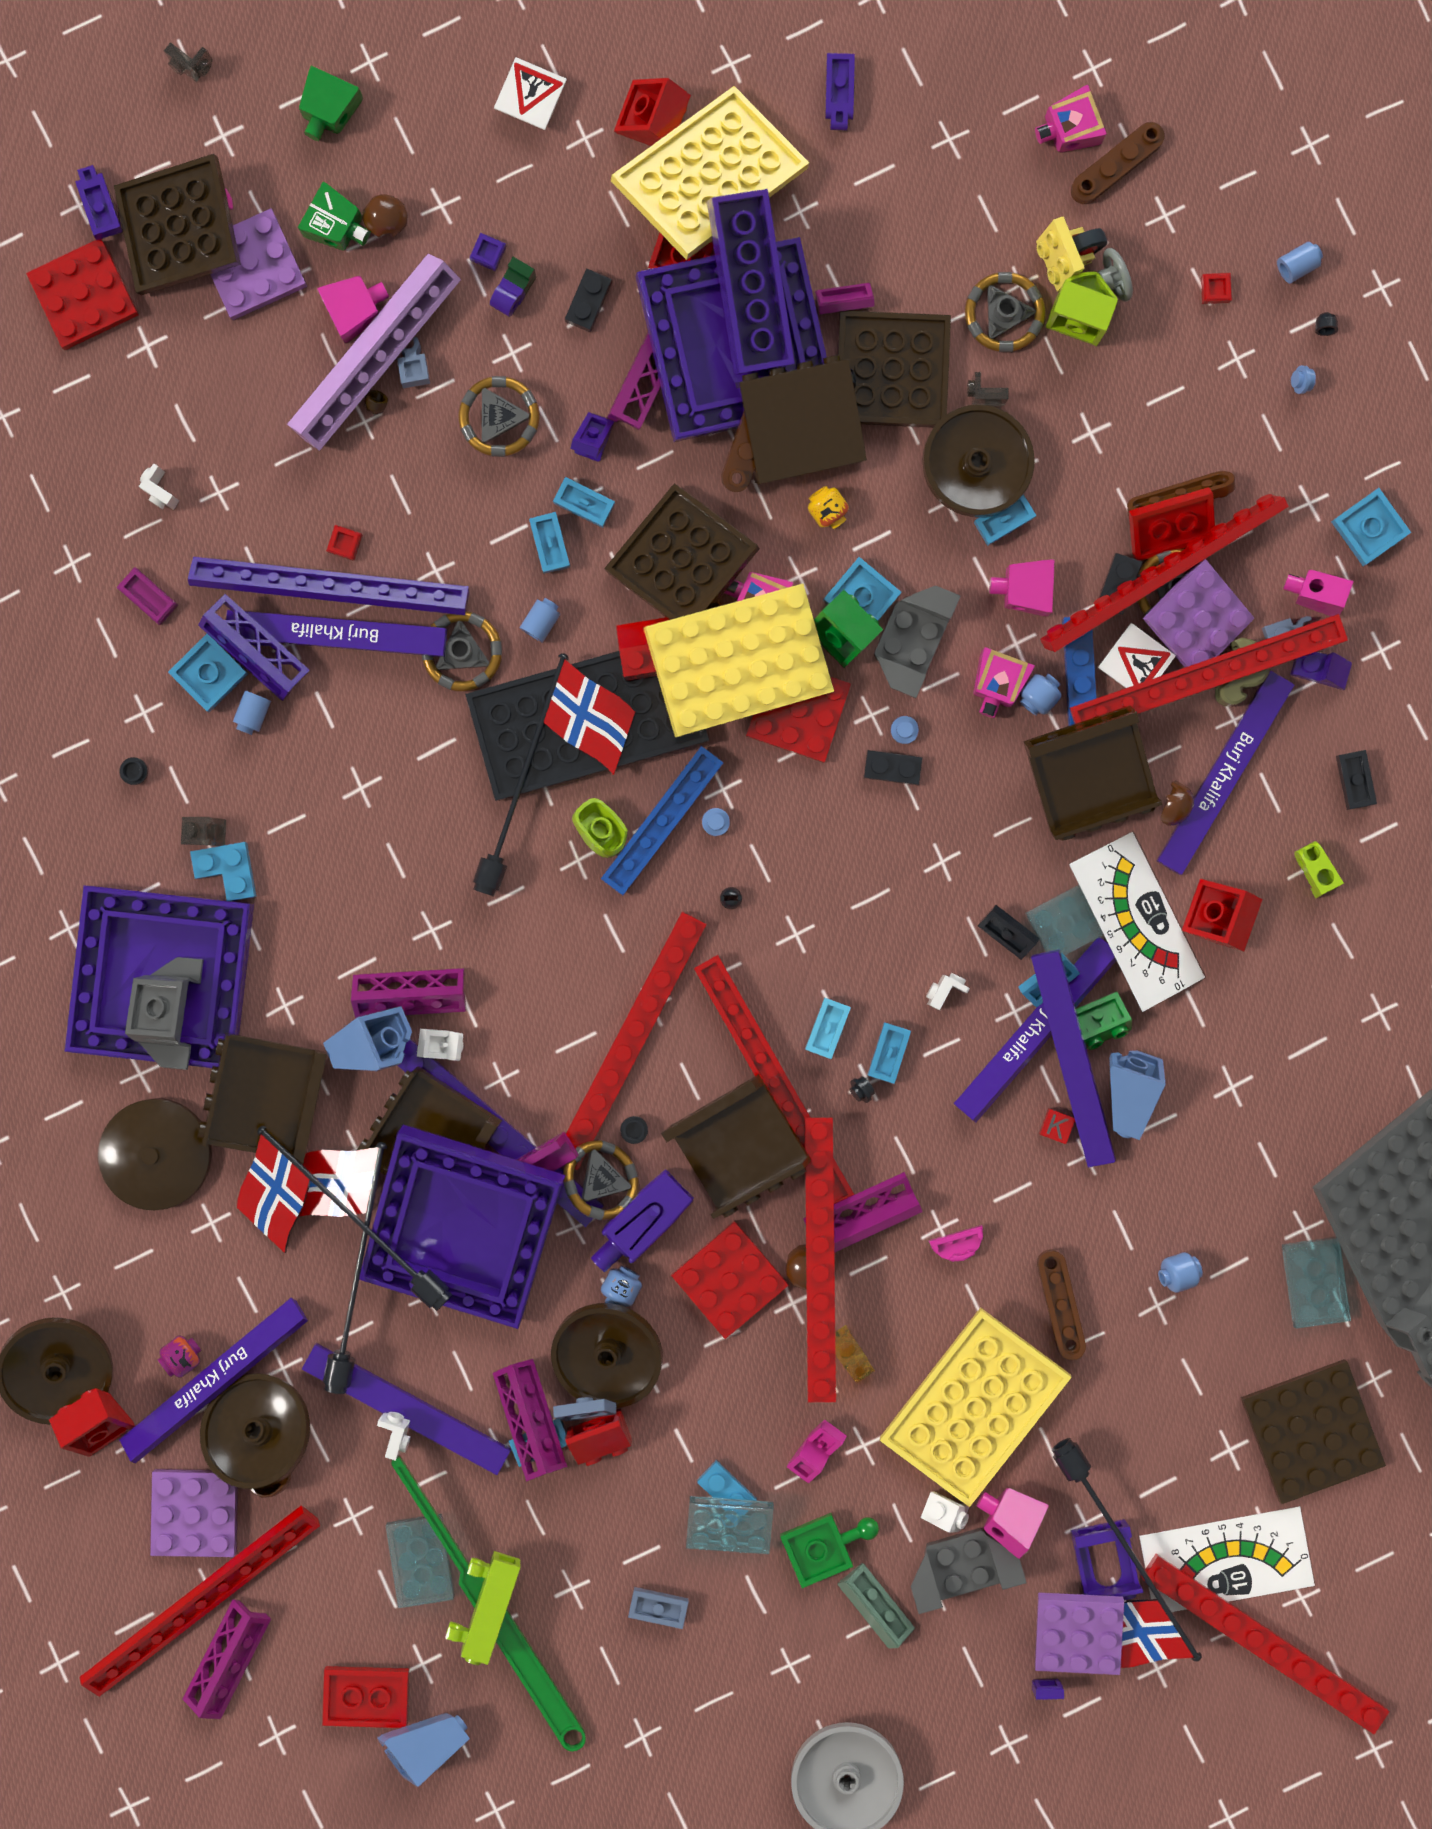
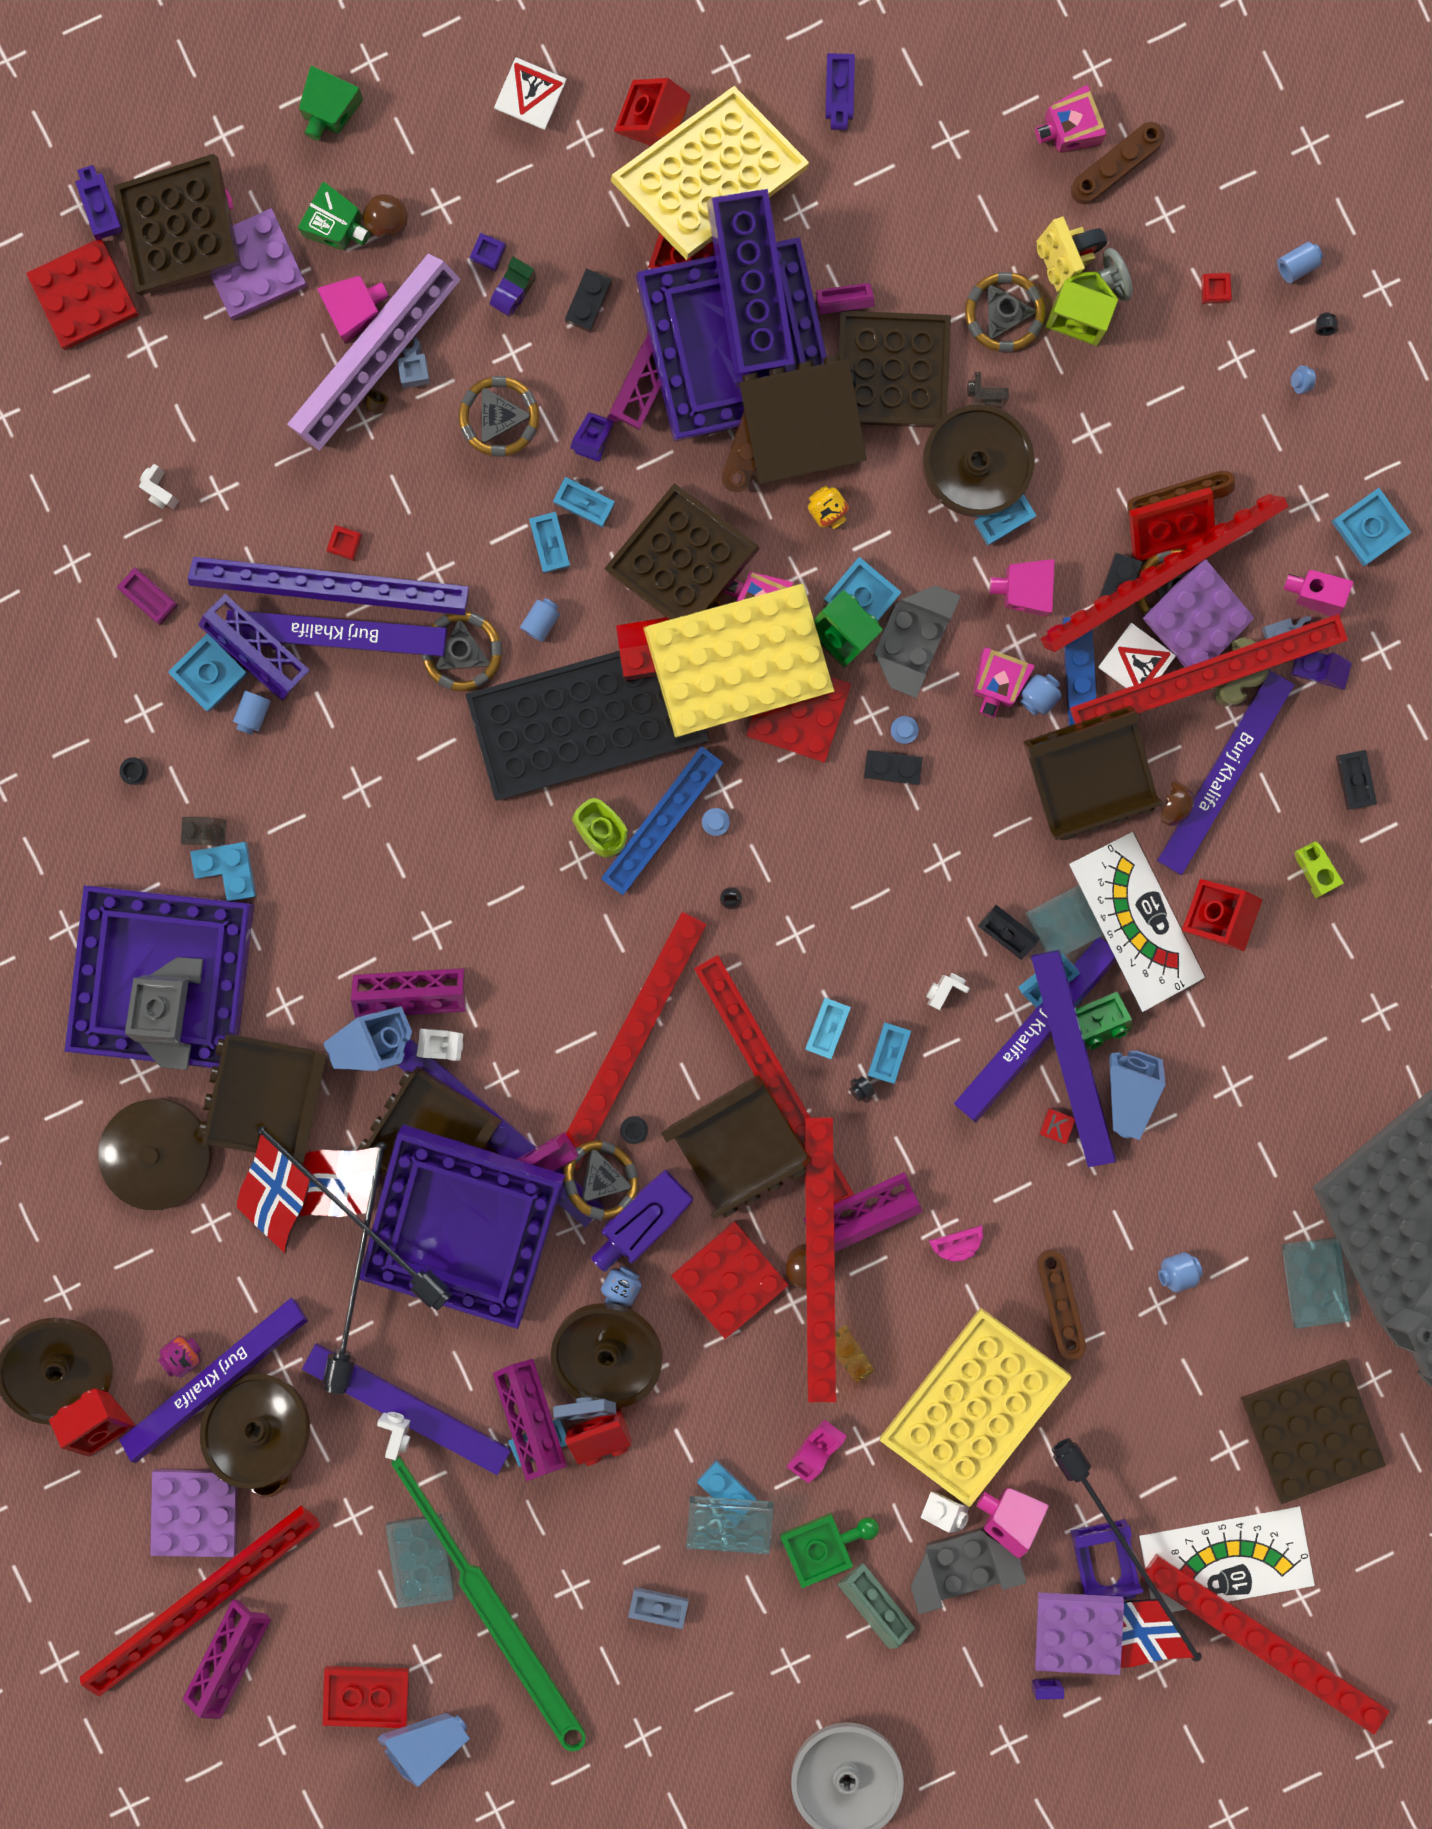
clear smoke bracket [164,42,213,82] -> none
lime brick [446,1551,521,1665] -> none
flag [473,653,635,896] -> none

